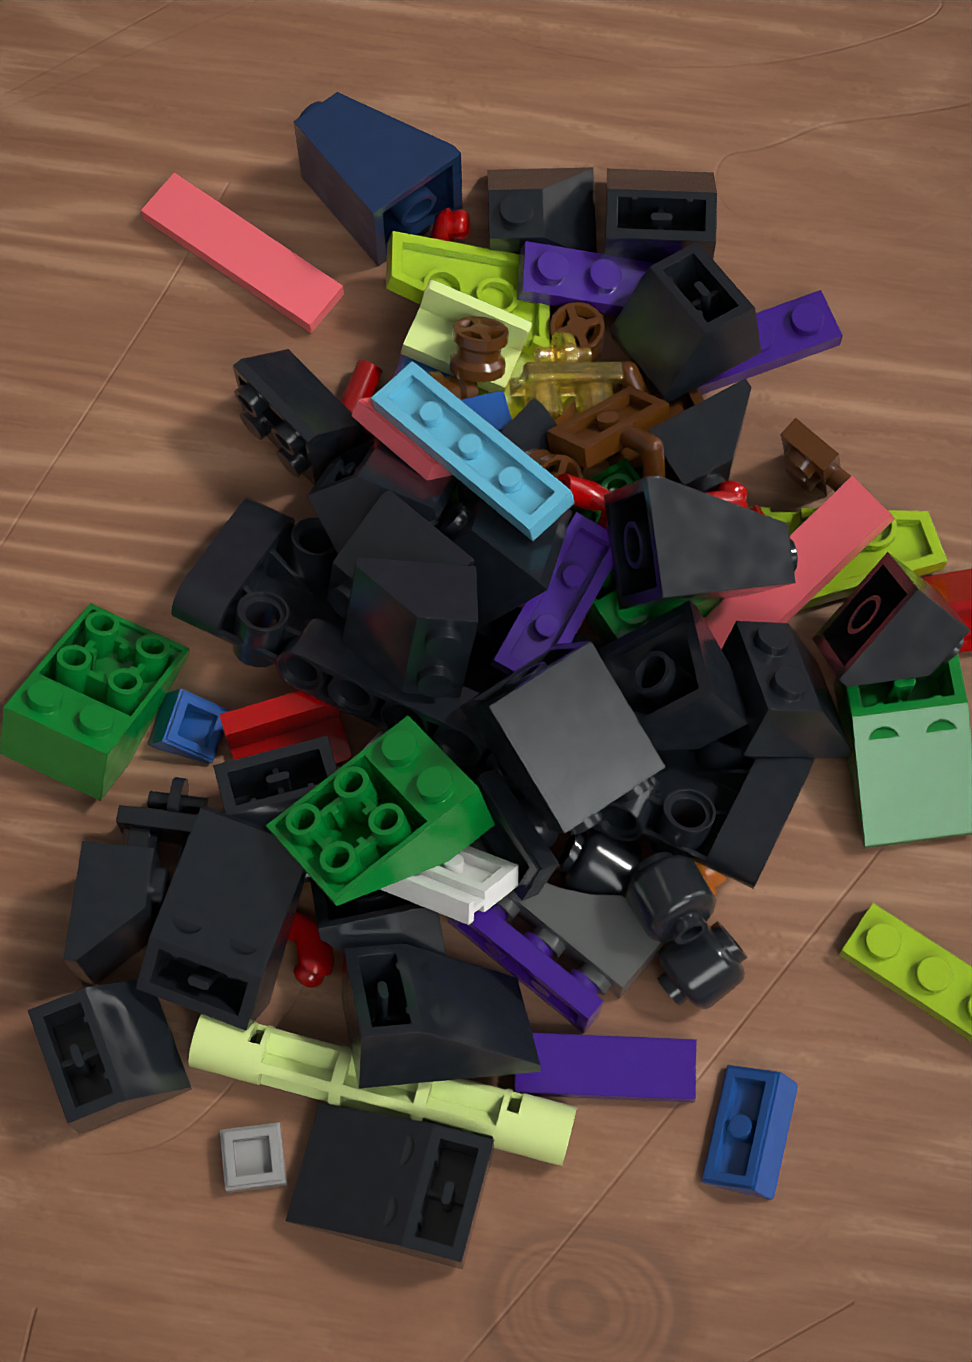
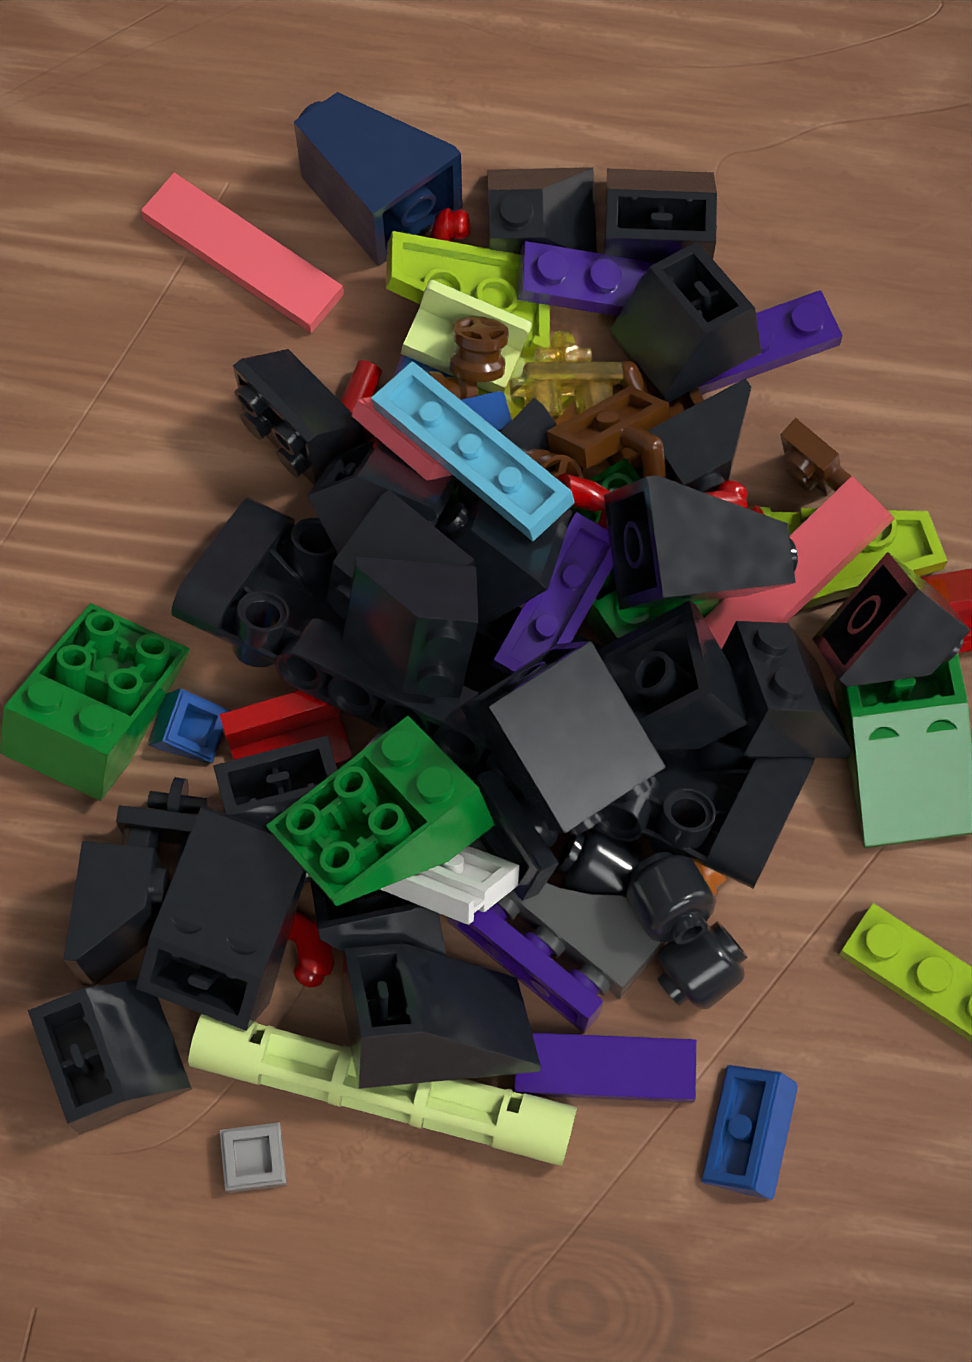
black slope [285,1102,494,1270] -> none
reddish brown wheel [550,302,605,370] -> none

